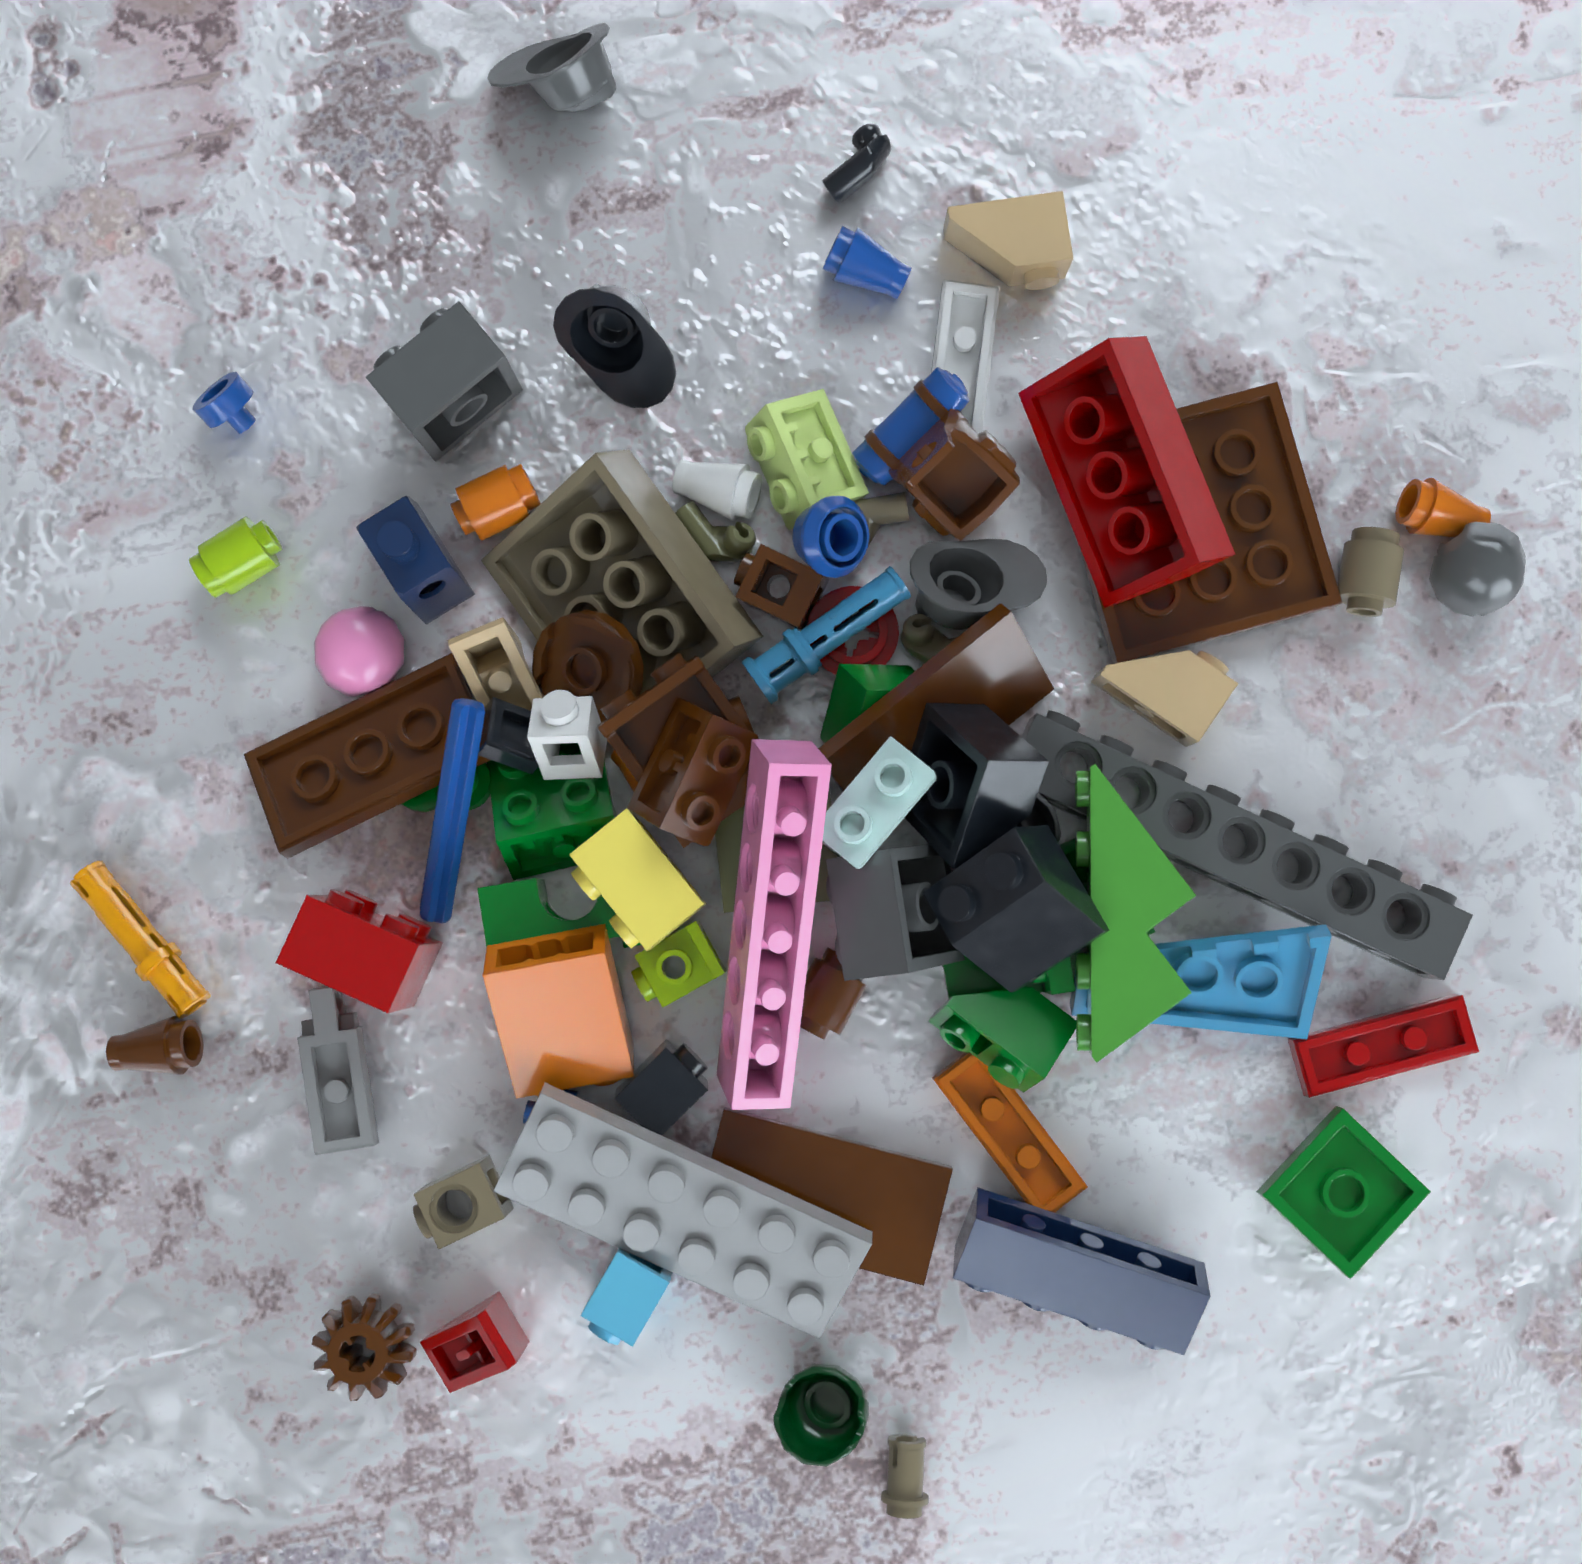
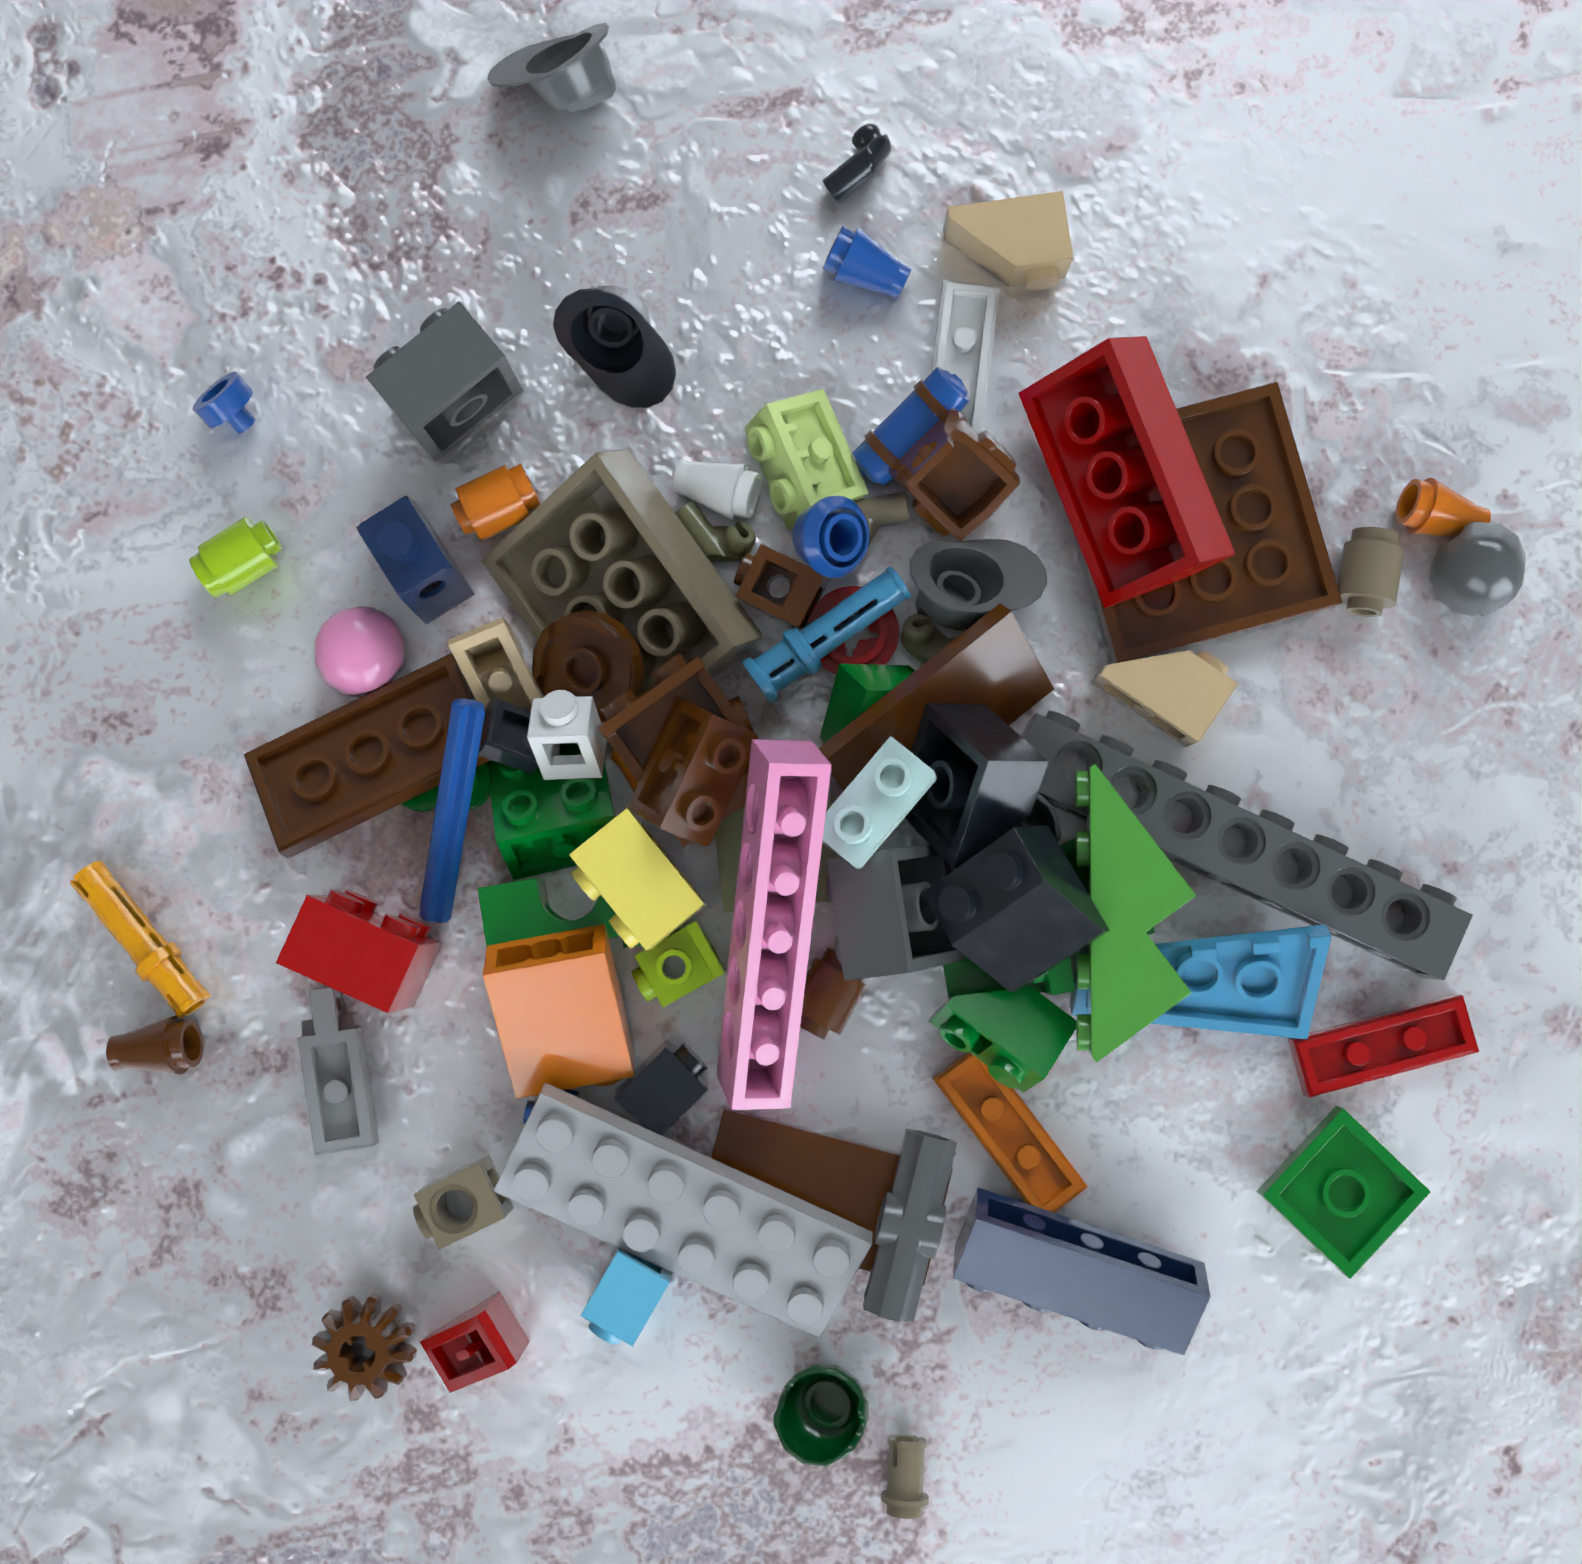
none -> dark grey piece [863,1128,957,1323]

